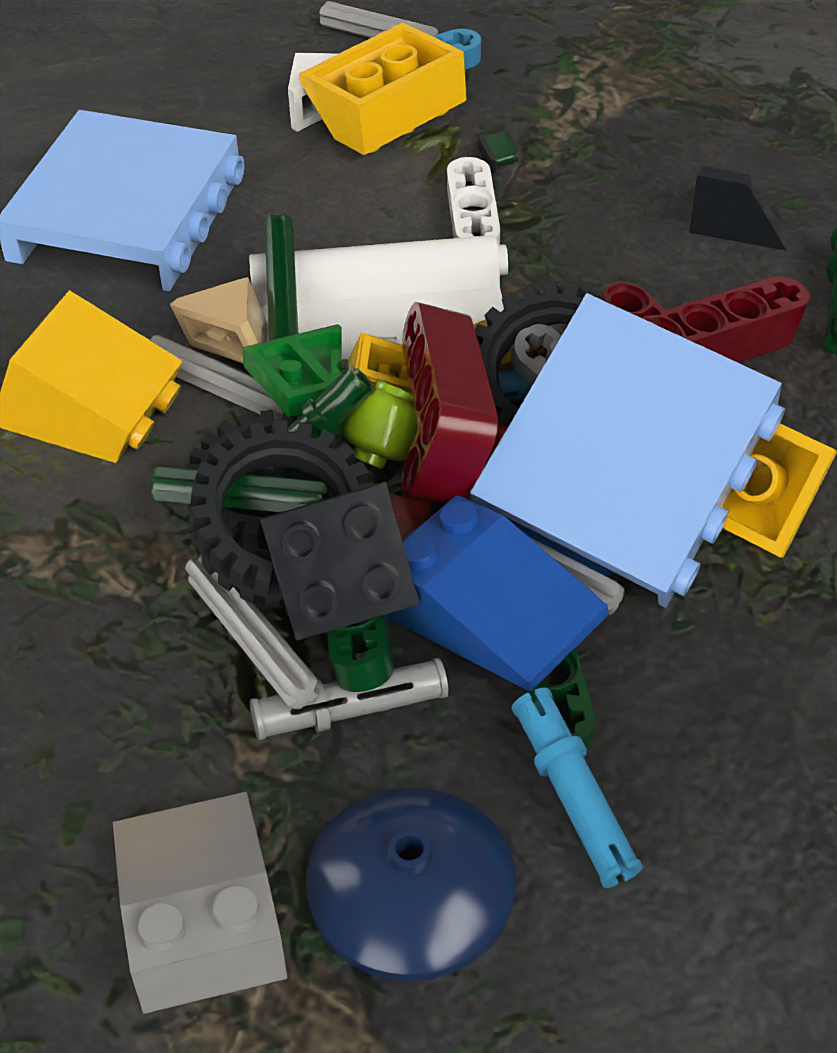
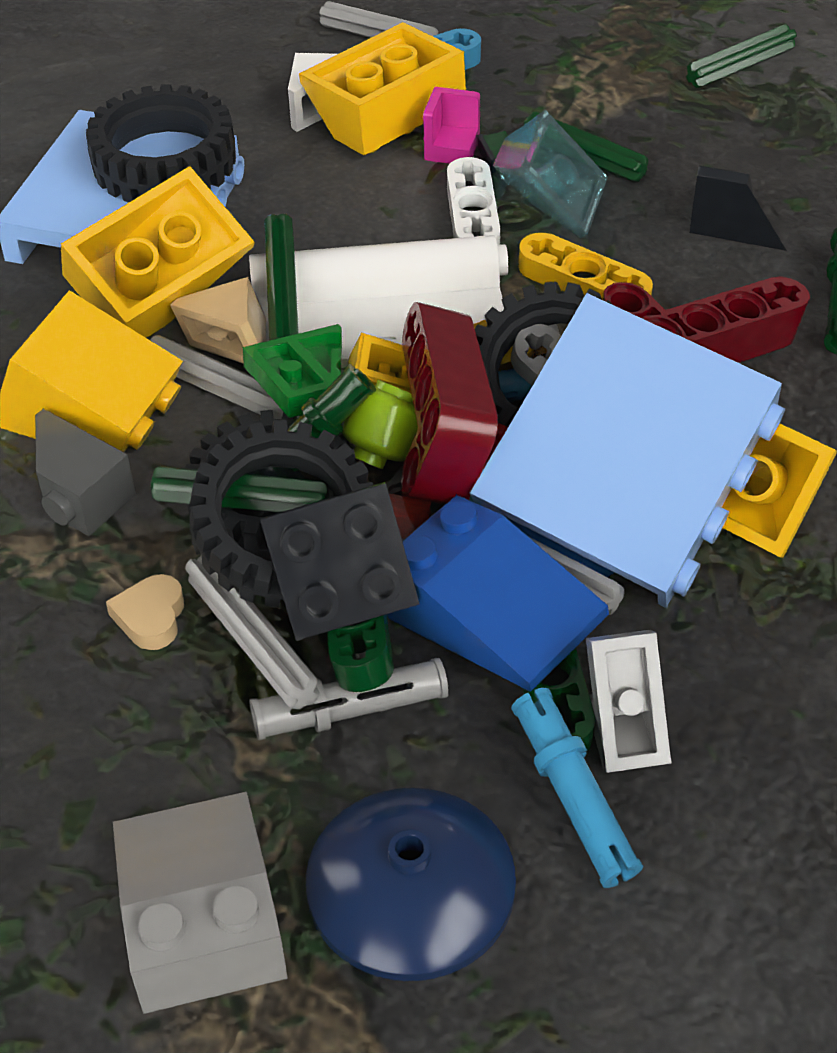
none -> dark grey slope [35,408,136,536]
none -> yellow slope [61,166,254,338]
none -> black tyre [86,84,236,202]
none -> tan tile [106,574,184,650]
none -> dark pink panel [423,86,480,164]
none -> clear light blue slope [493,110,608,239]
none -> yellow beam [519,233,653,297]
none -> dark green axle [523,111,649,182]
none -> slope [586,630,671,773]
none -> axle [686,24,797,88]

